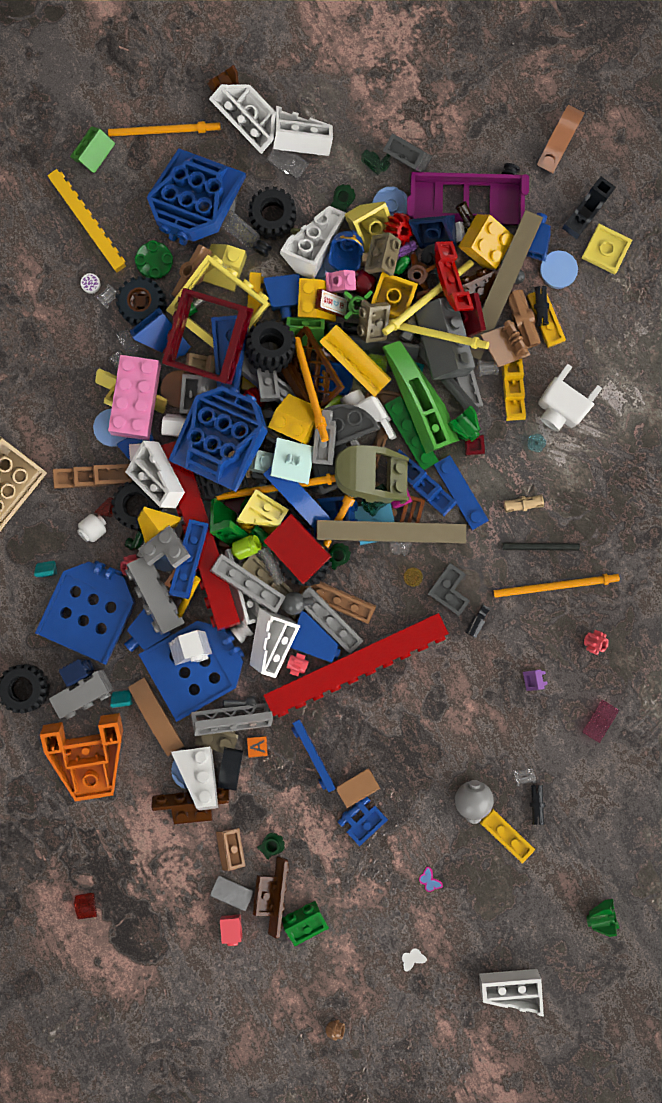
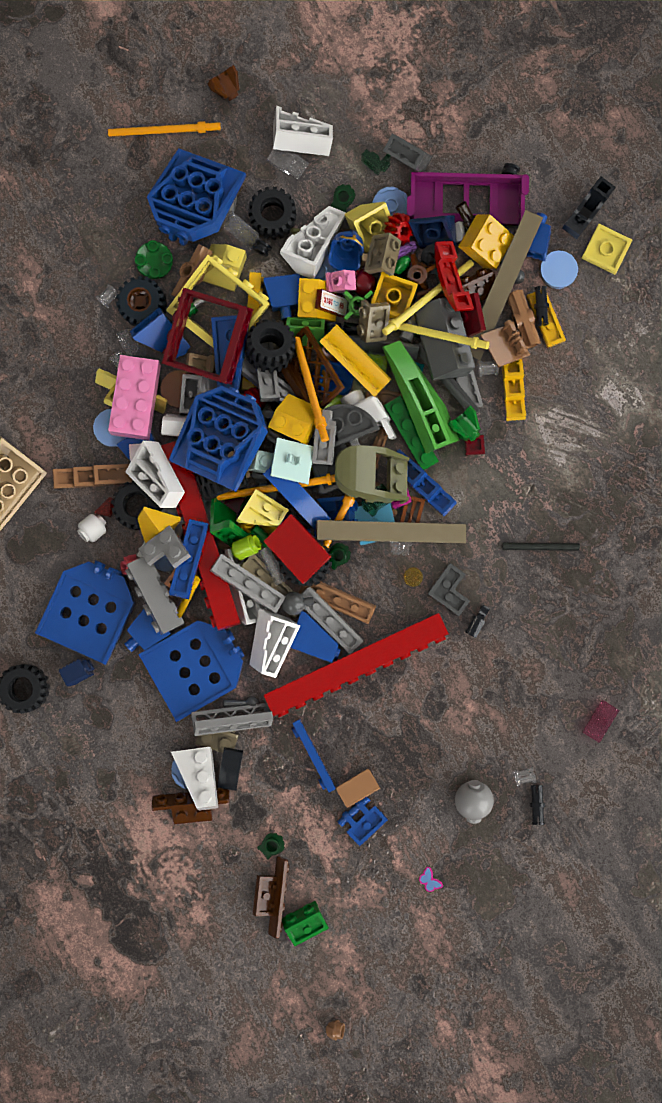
teal slope [34,561,57,578] -> none
orange wedge [40,713,123,801] -> none
yellow piece [47,169,126,273] -> none
light grey wedge [49,670,114,720] -> none
bright green panel [70,126,115,173] -> none
clear red slope [74,893,97,919] -> none
white tile [81,273,101,294] -> none
teal slope [110,690,133,708] -> none
dark green arm [124,529,144,551] -> none
medium nougat slope [128,677,185,757] -> none
white wedge [169,630,212,665] -> none
white wedge [209,84,276,154] -> none
flat silver slope [210,875,254,911] -> none
medium nougat slope [216,828,246,871] -> none
coral brick [220,914,243,946] -> none
white wheel [230,620,254,643] -> none
orange tile [247,736,268,757] -> none
coral gear [286,652,309,677] -> none
white sticker [402,948,427,971] -> none
blue plate [433,455,489,530] -> none
yellow tile [479,808,535,864] -> none
white wedge [479,969,544,1017] -> none
light orange bar [493,573,620,598] -> none
tan pin [504,495,544,513] -> none
medium lavender tile [523,669,548,691] -> none
clear light blue plate [527,434,546,452] -> none
nougat arch [537,105,585,173] -> none
white piece [538,364,602,432] -> none
coral gear [584,629,608,655] -> none
green brick [586,899,620,937] -> none

